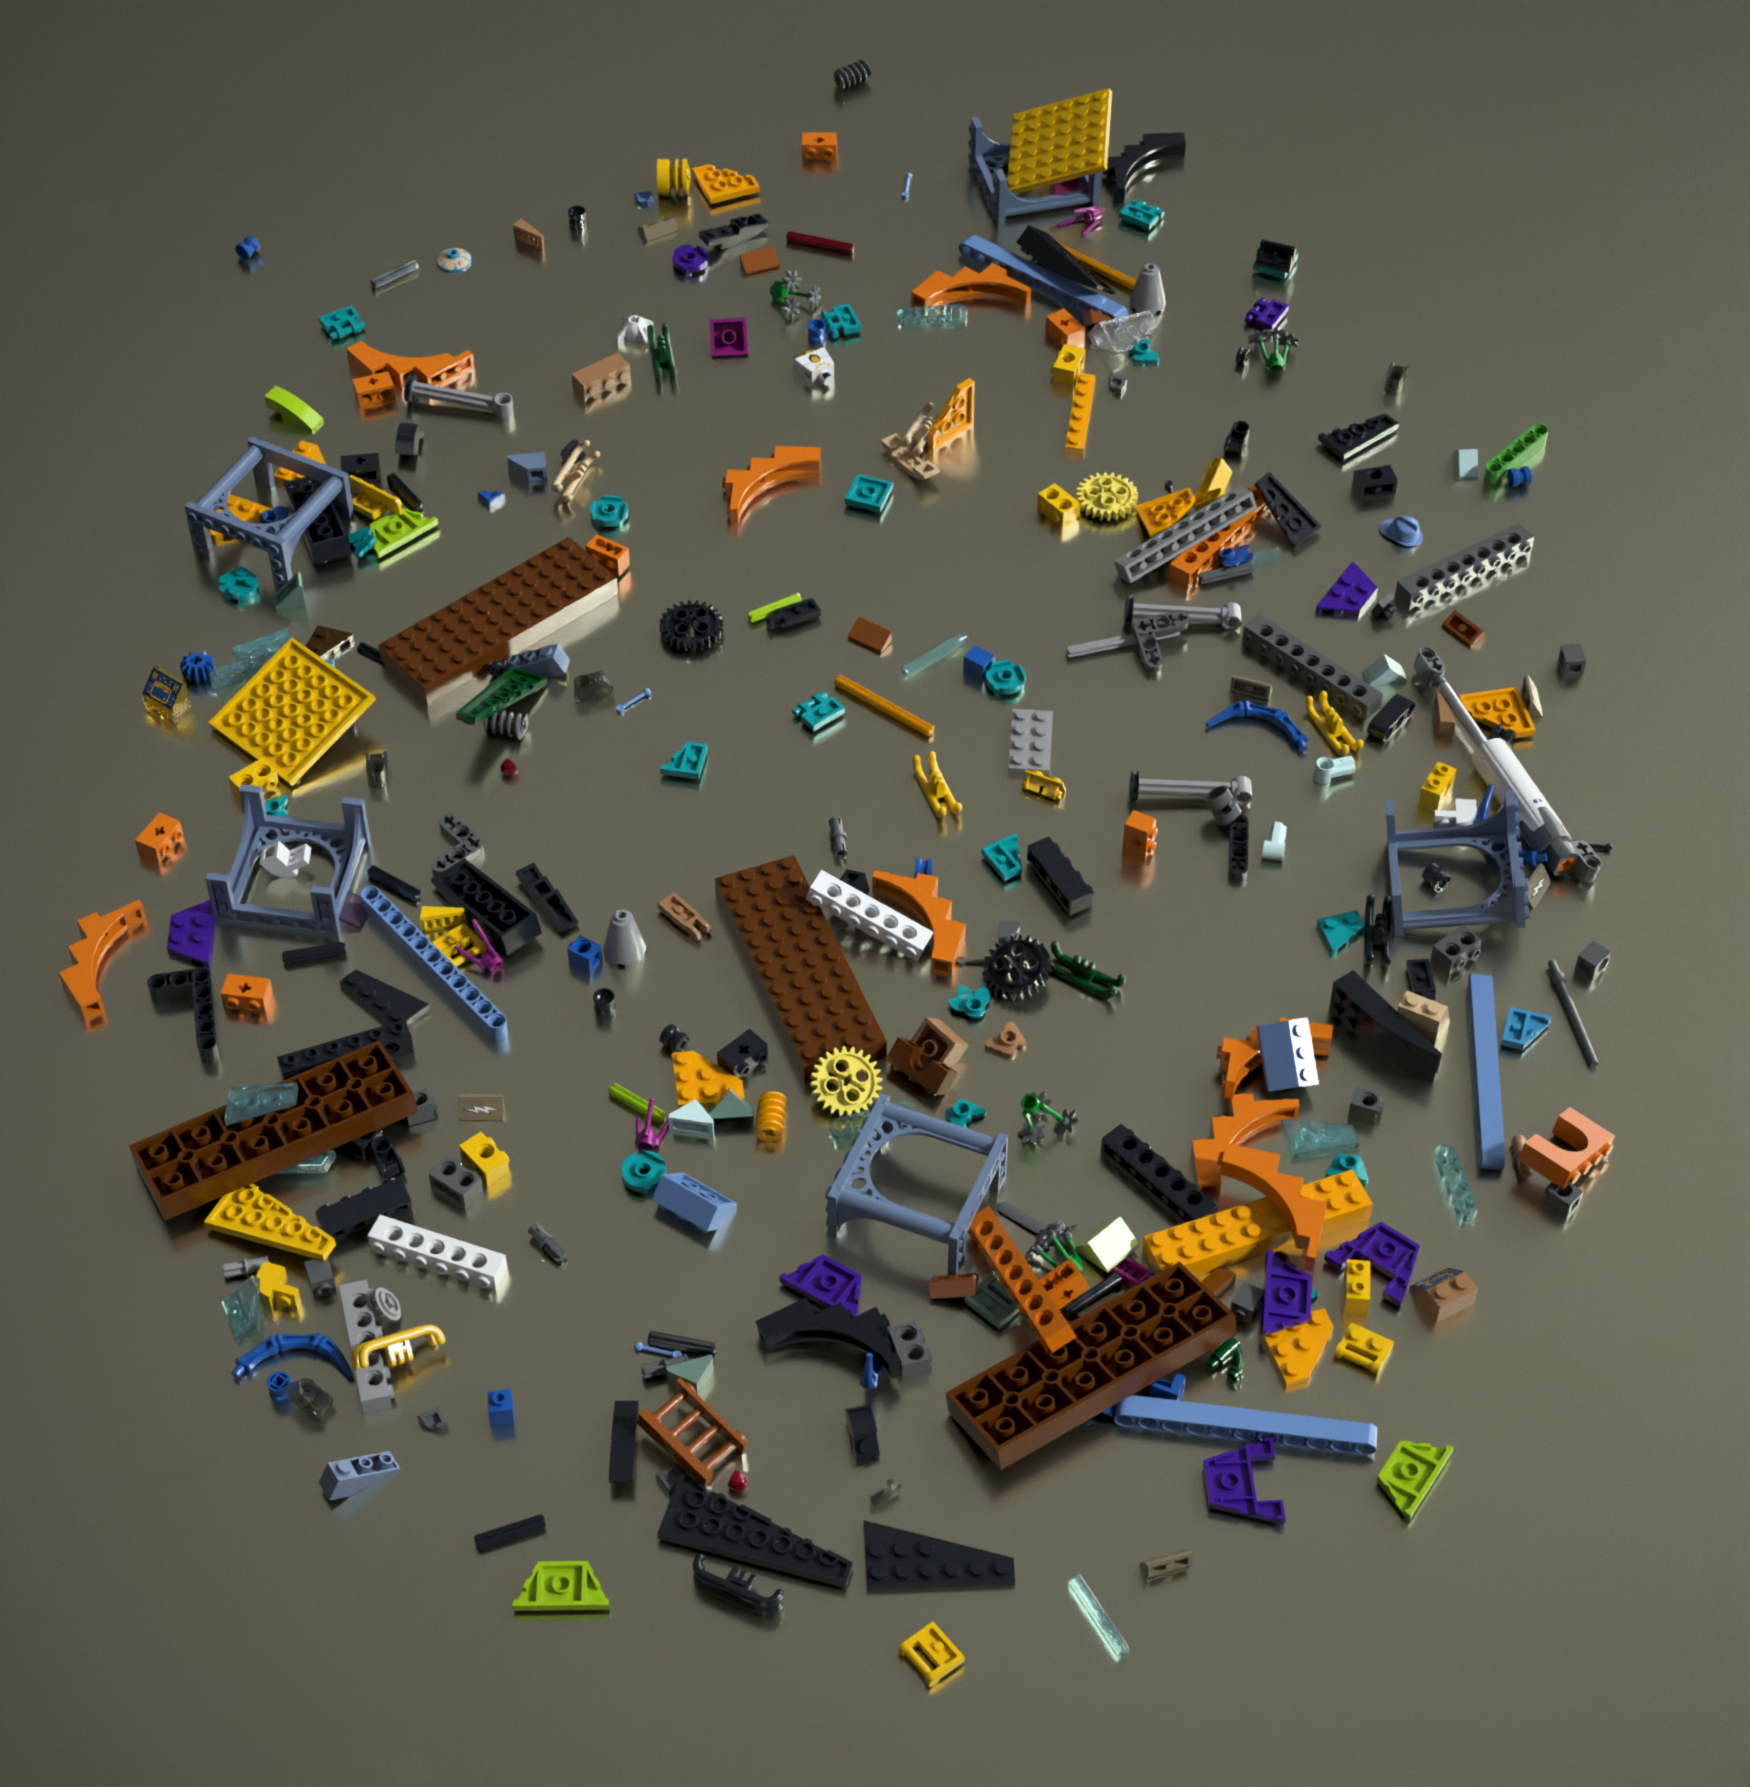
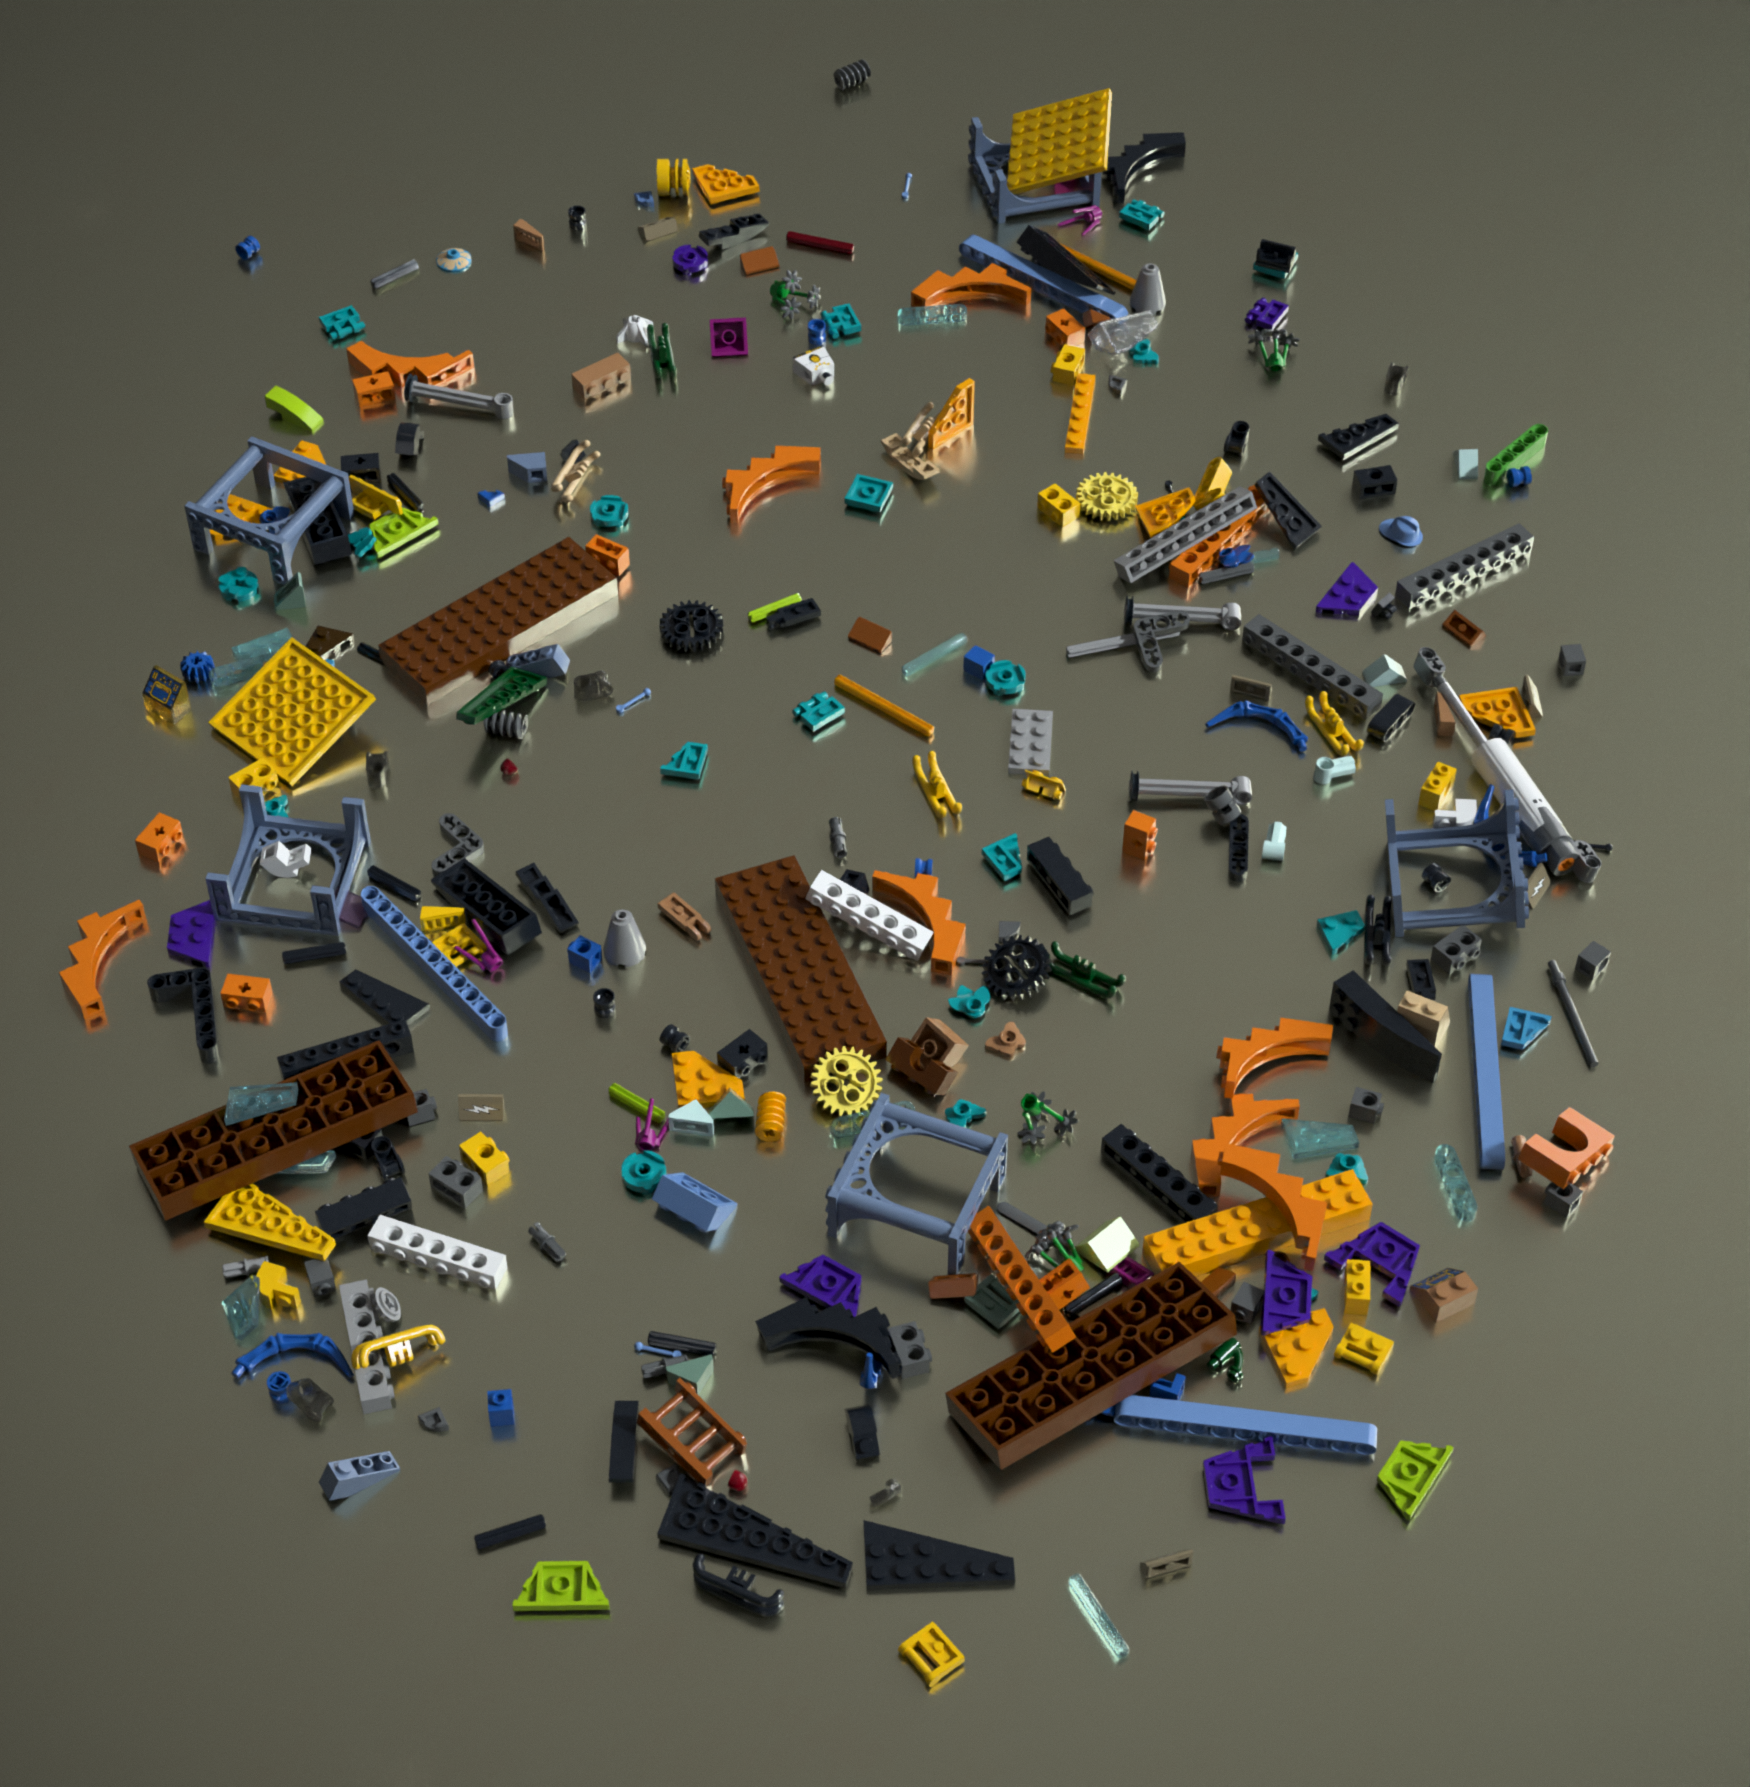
orange brick [802,132,837,159] -> none
black bush [1236,347,1250,365] -> none
medium blue slope [1256,1018,1319,1092] -> none

